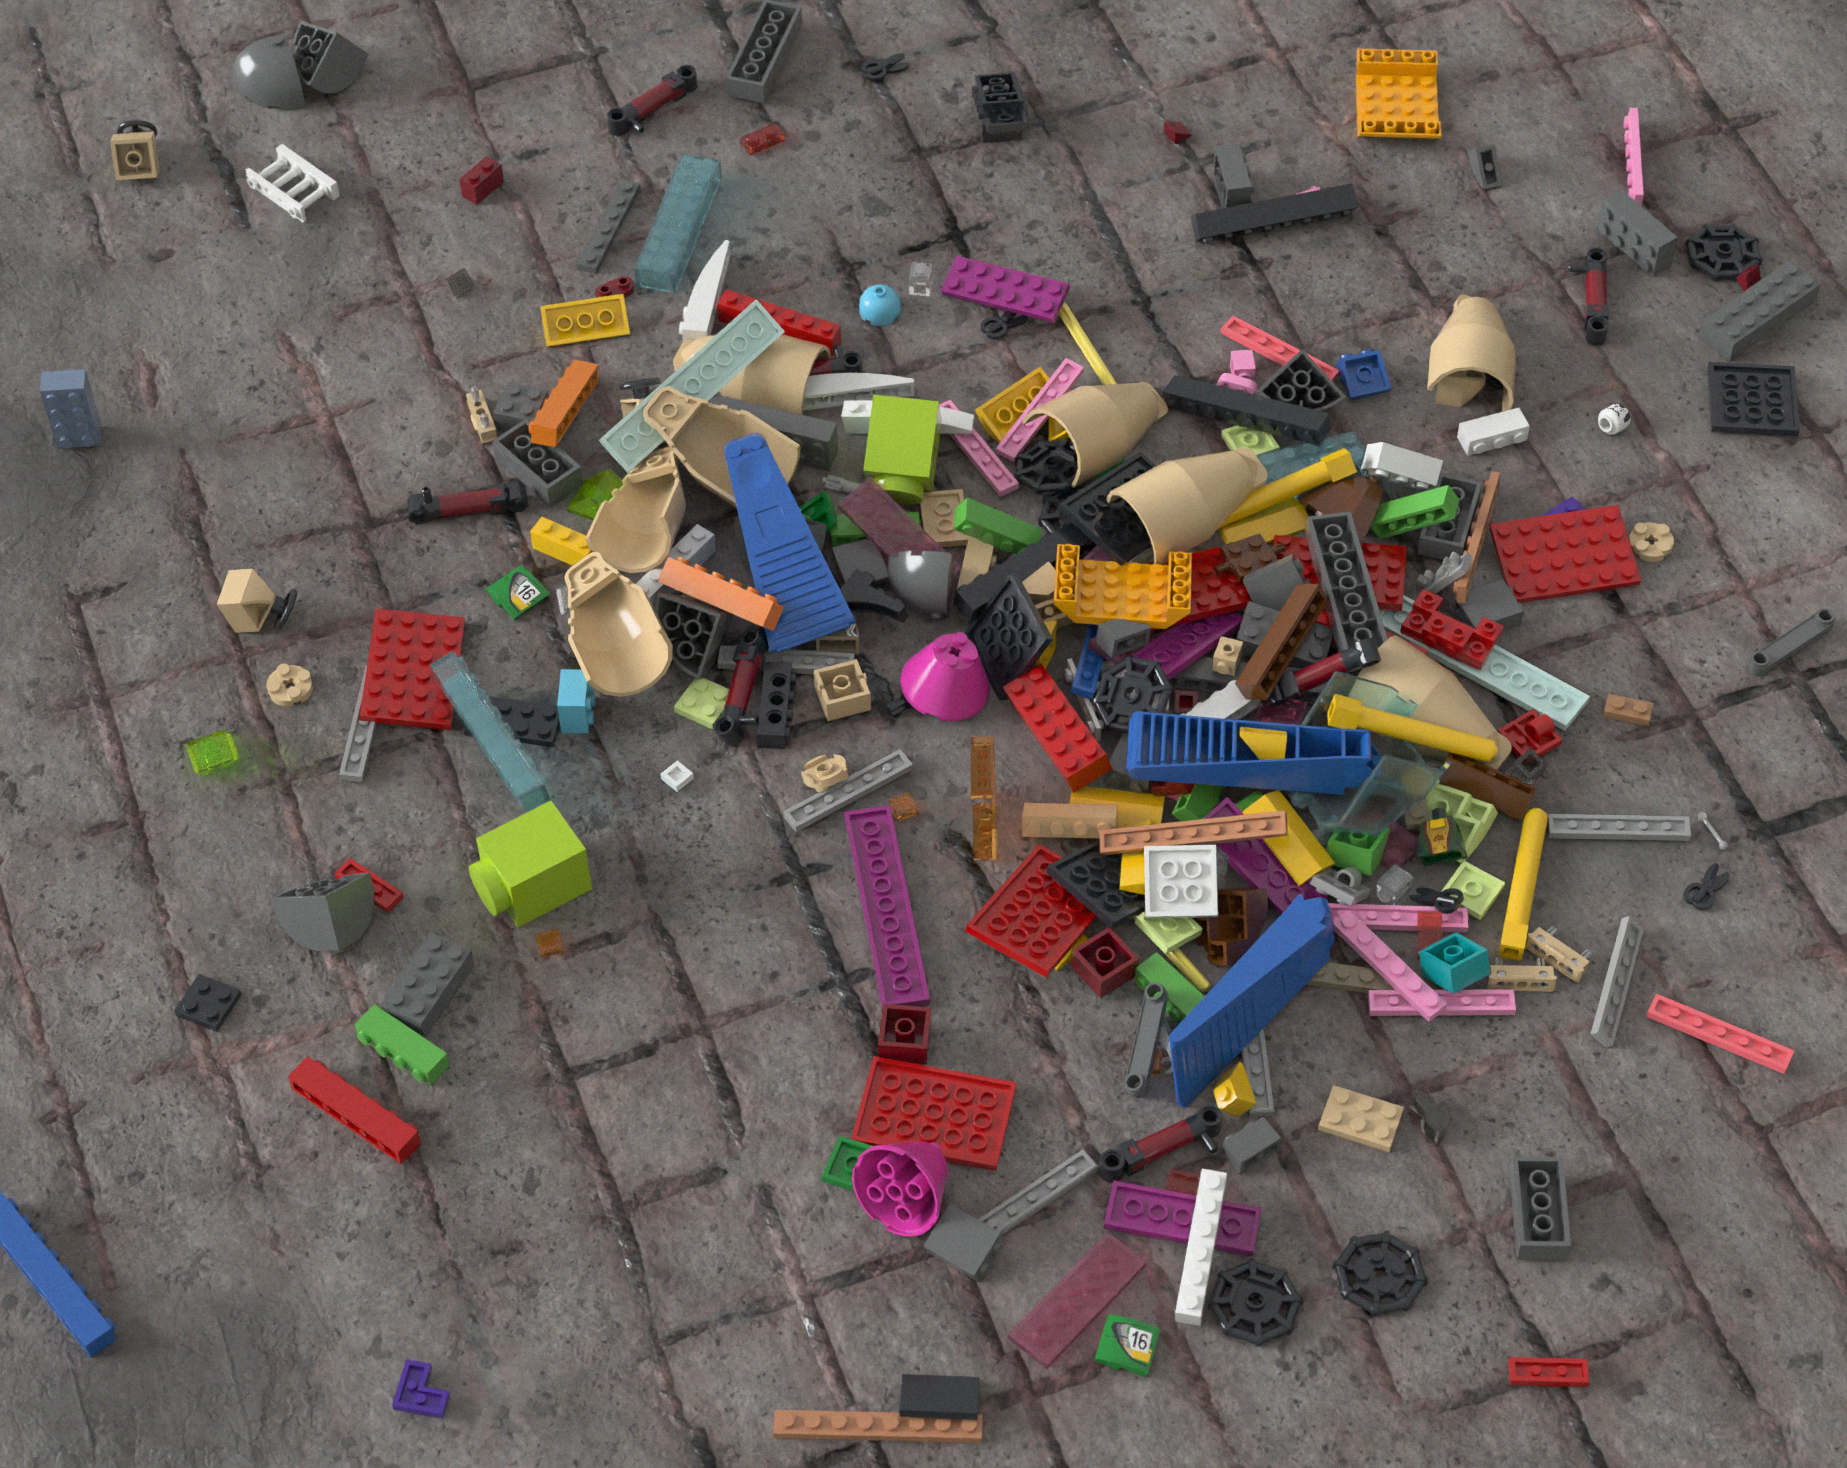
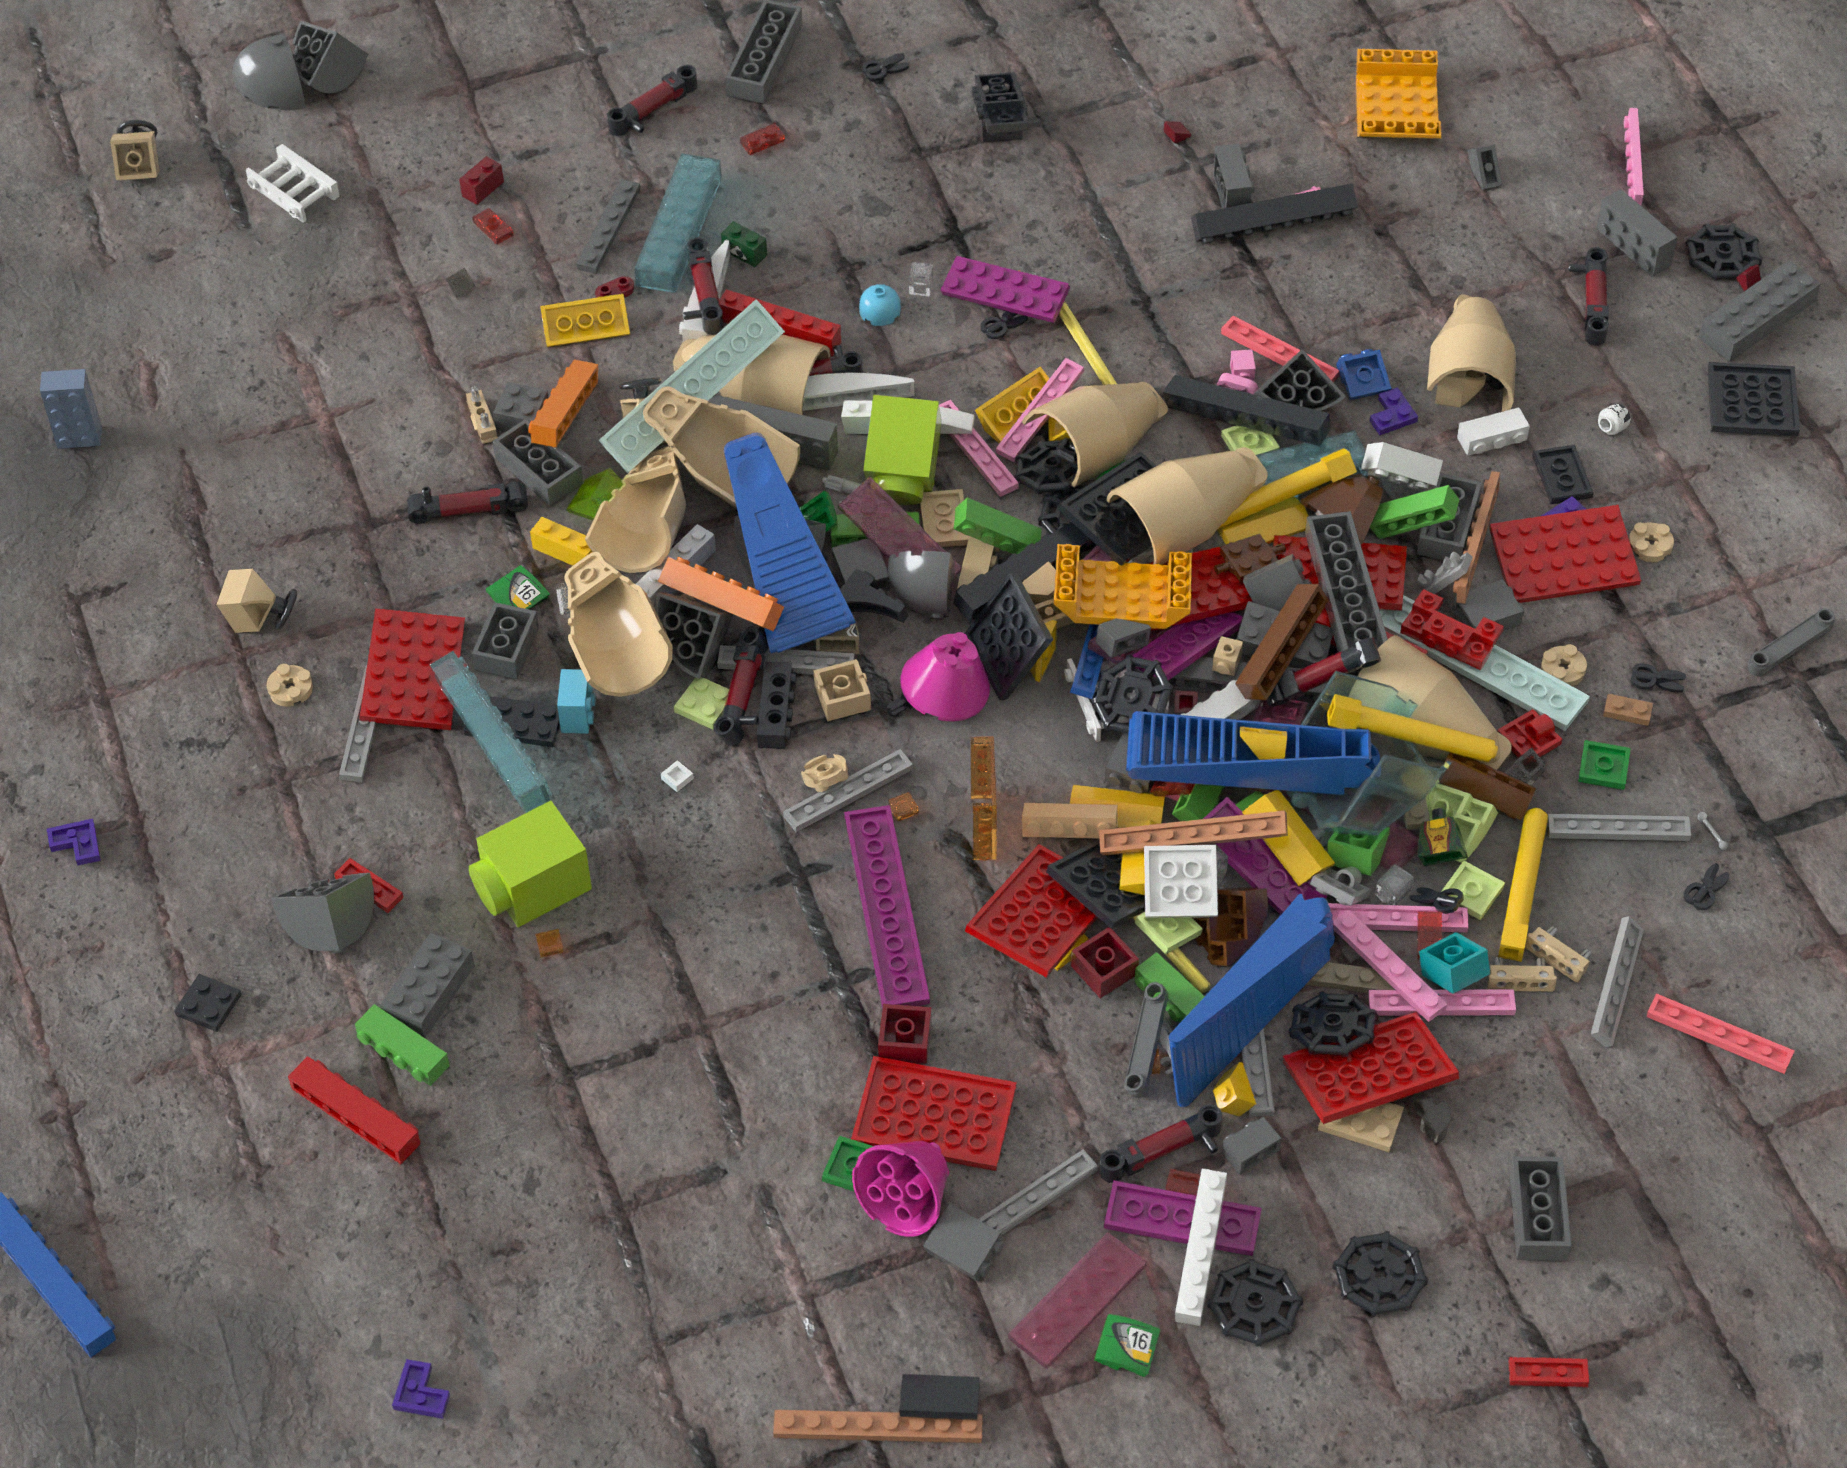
clear neon green slope [182,728,239,776] -> none
red brick [1003,664,1113,793] -> none
none -> dark purple plate [47,819,101,866]
none -> clear red plate [472,208,514,244]
none -> dark grey brick [472,602,539,679]
none -> black piece [683,237,724,335]
none -> dark green brick [721,221,767,267]
none -> red plate [1283,1012,1459,1124]
none -> black plate [1288,991,1378,1058]
none -> dark purple plate [1369,387,1418,436]
none -> black tile [1532,444,1594,505]
none -> tan plate [1541,644,1587,686]
none -> green plate [1578,740,1631,790]
none -> black piece [1631,663,1686,693]

